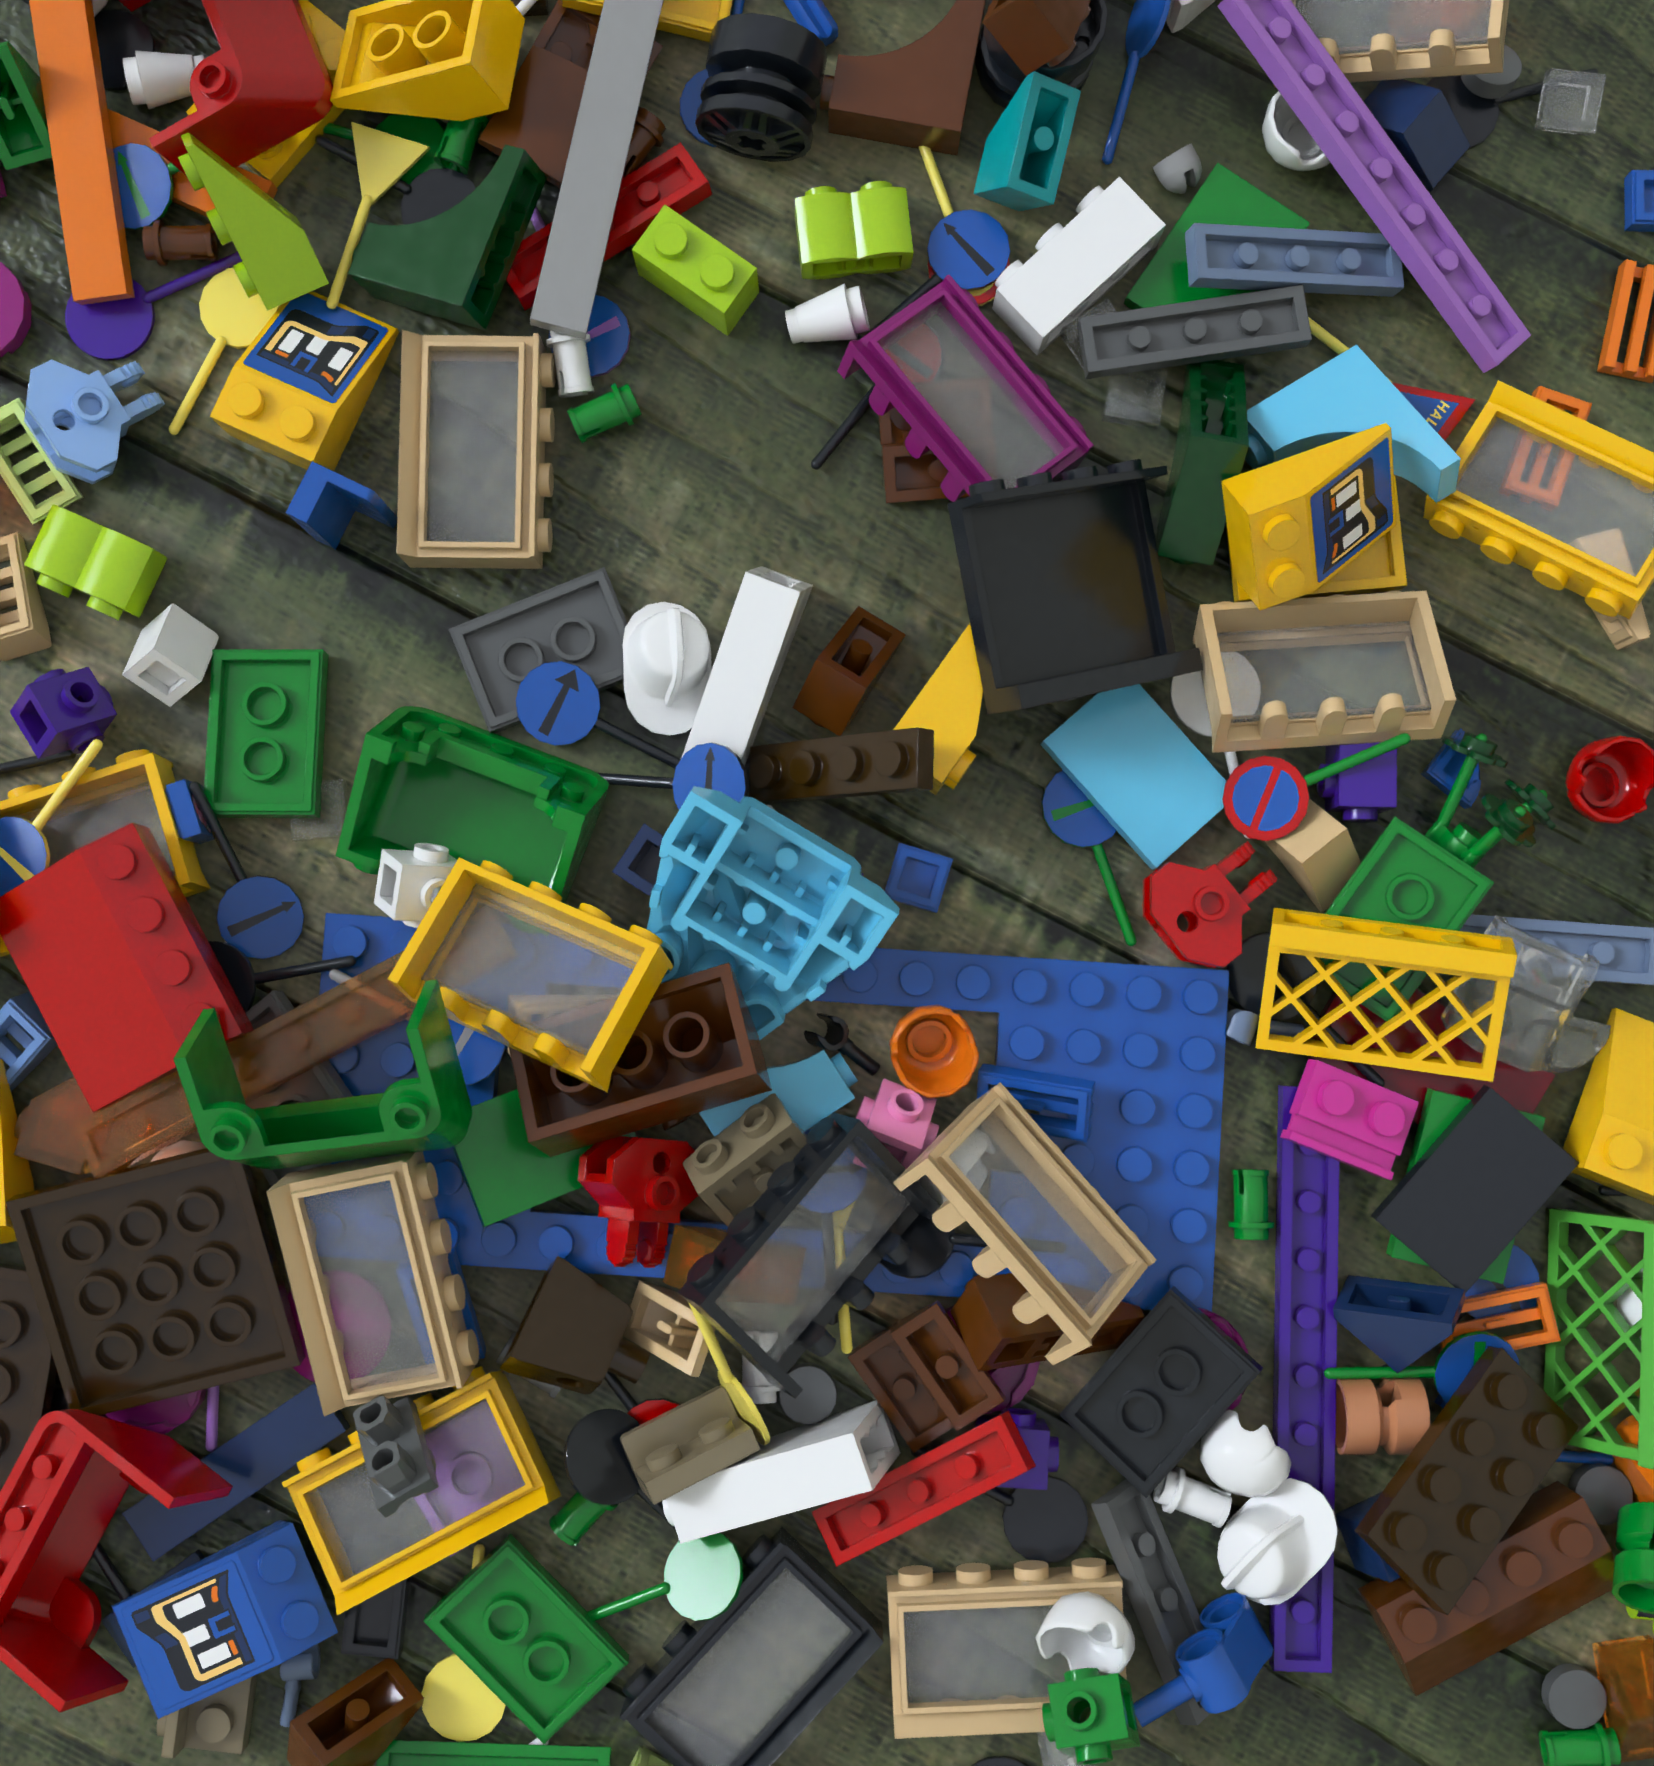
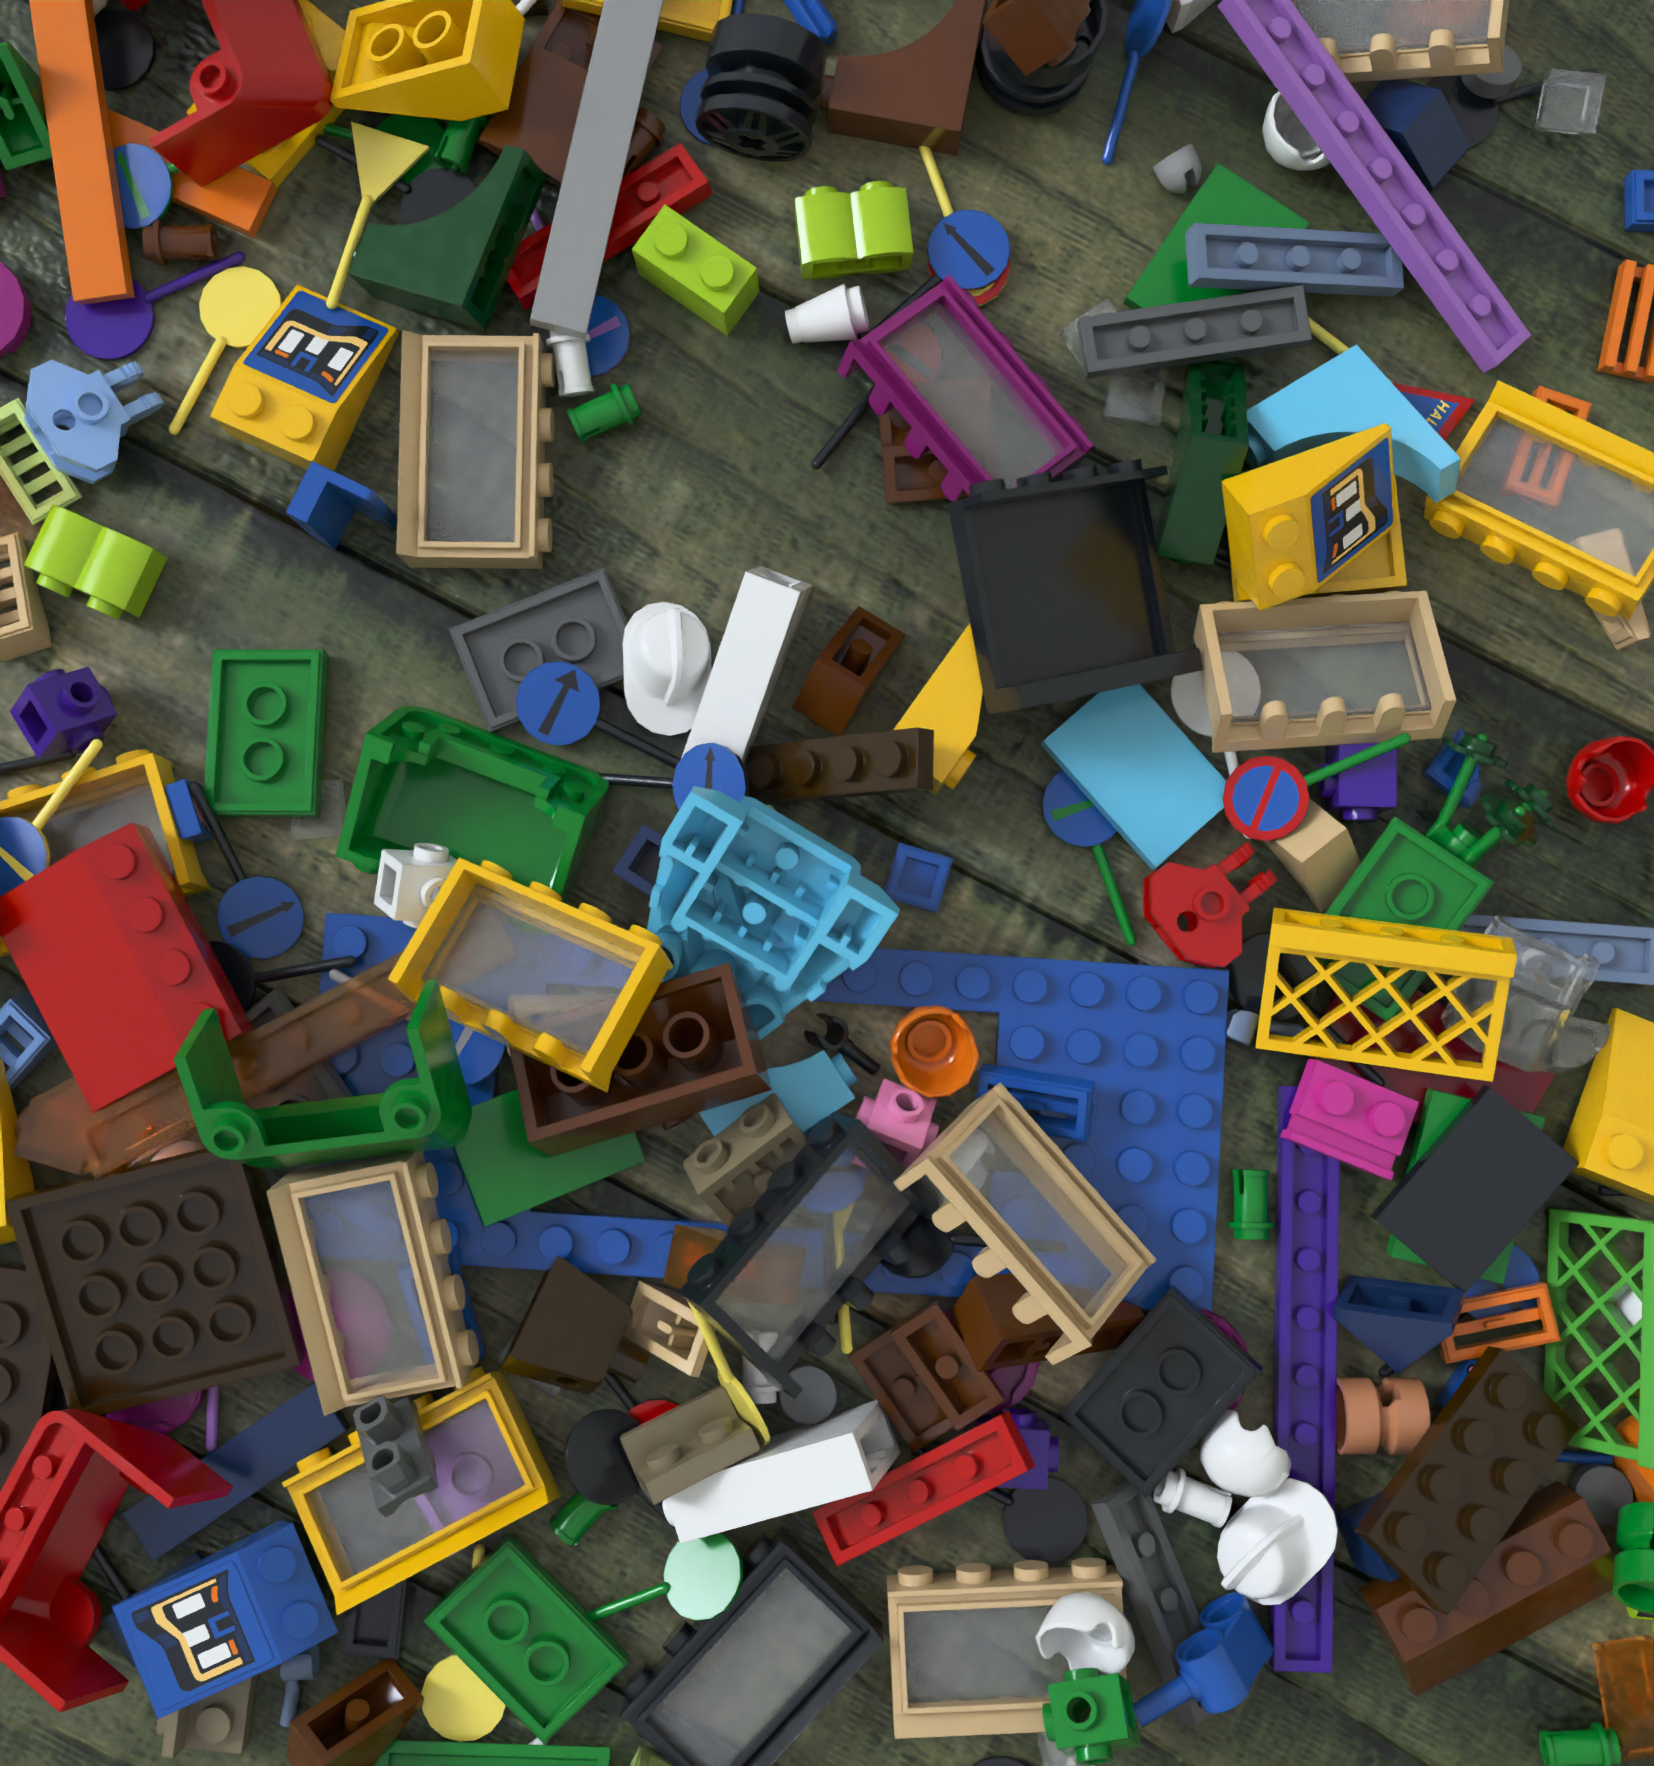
white cone [122,50,204,109] -> none
white panel [122,603,219,707] -> none
lime slope [178,132,329,311] -> none
red hinge [577,1136,699,1268] -> none
teal slope [973,71,1081,211] -> none
white brick [992,176,1166,356] -> none
piece [1324,1331,1520,1403] -> none
dark grey tile [1541,1663,1607,1729] -> none

